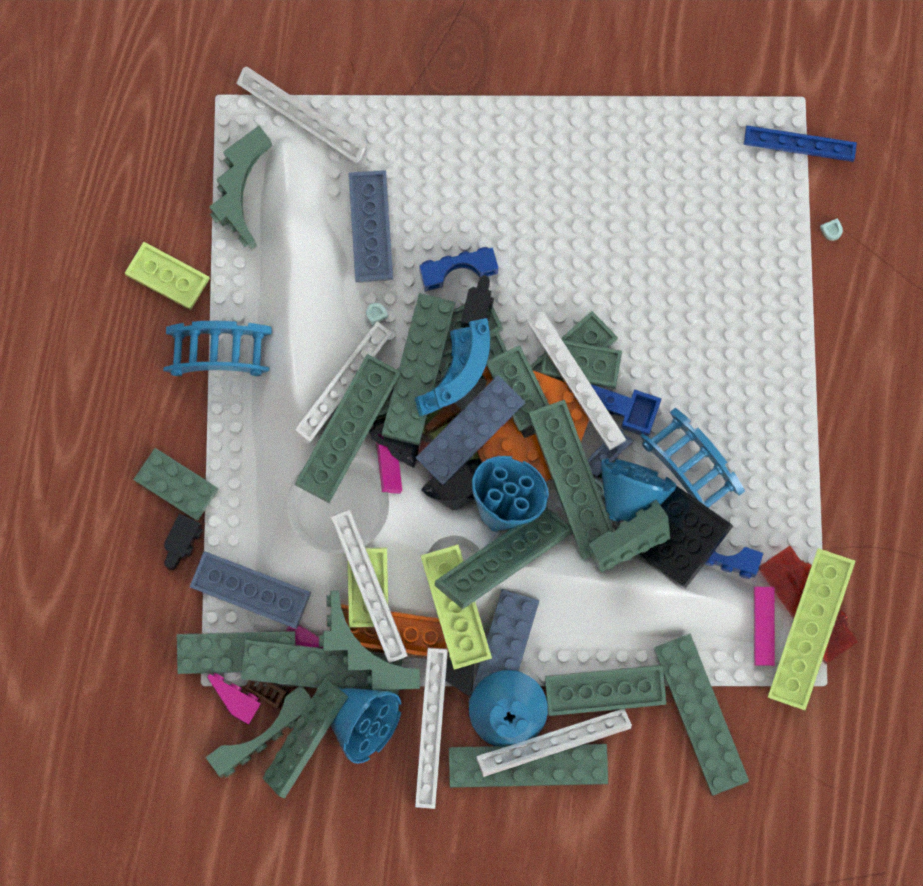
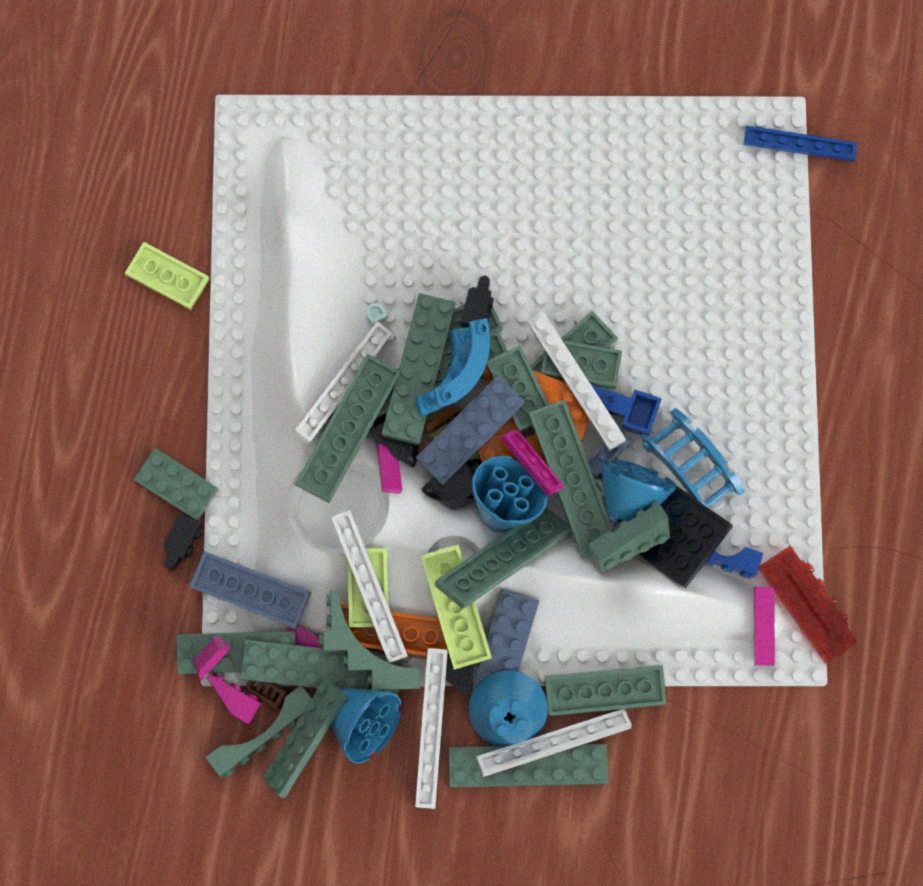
dark azure fence [163,321,272,376] -> none
sand green arch [209,126,273,250] -> none
white plate [236,67,367,163] -> none
sand blue plate [349,170,393,282] -> none
blue arch [419,247,499,292] -> none
sand green plate [653,634,749,796] -> none
yellowish green plate [768,548,855,710] -> none
light aqua tile [820,218,843,241] -> none
none -> dark pink slope [193,636,231,679]
none -> dark pink tile [501,429,564,496]

